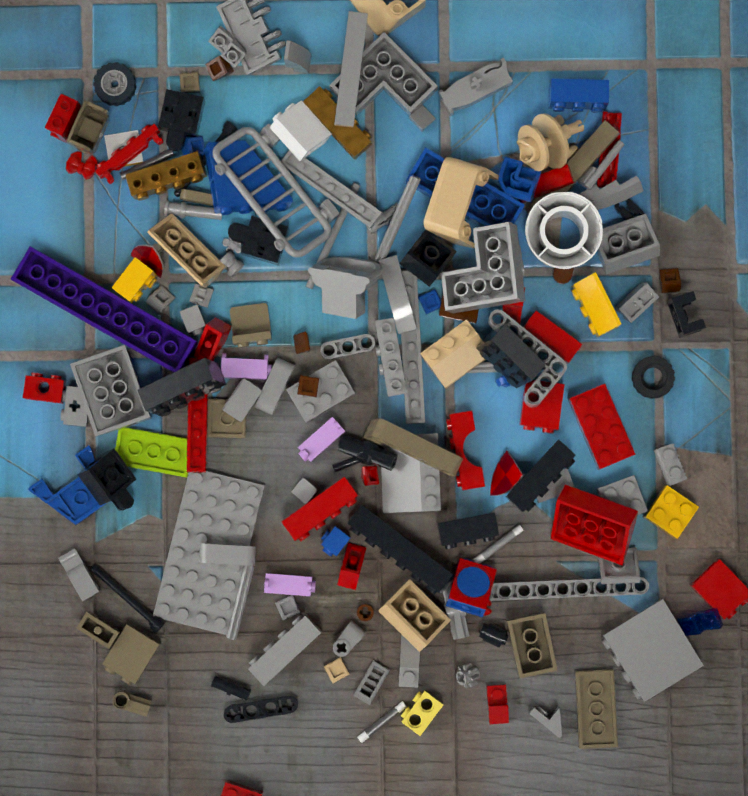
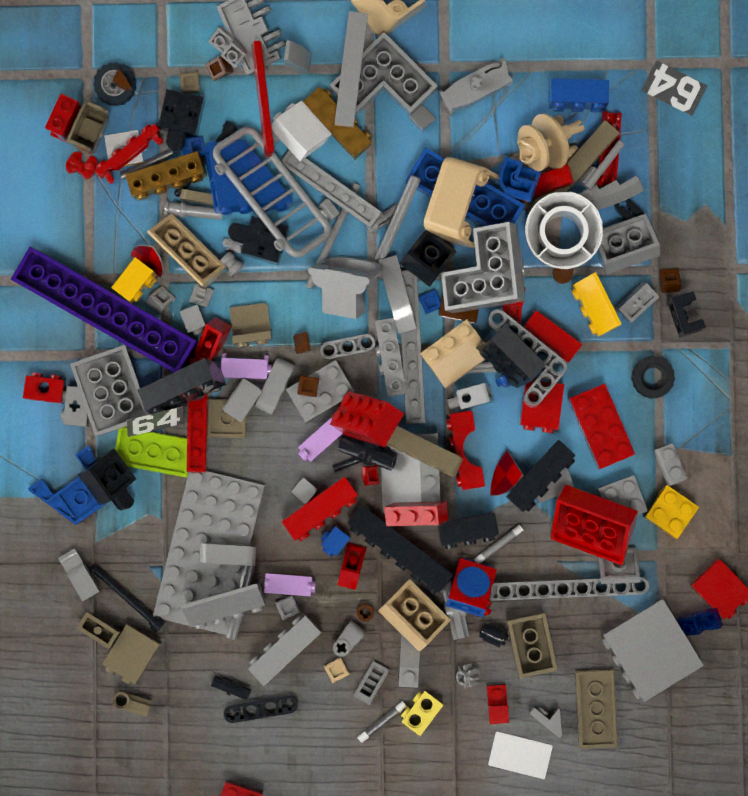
none -> reddish brown slope [112,69,133,93]
none -> sticker [127,407,183,437]
none -> light grey slope [181,583,266,629]
none -> red tile [252,41,274,157]
none -> red brick [329,391,404,447]
none -> brick [384,501,448,526]
none -> light grey torso [447,383,494,410]
none -> white sticker [488,732,553,779]
none -> sticker [641,61,707,116]

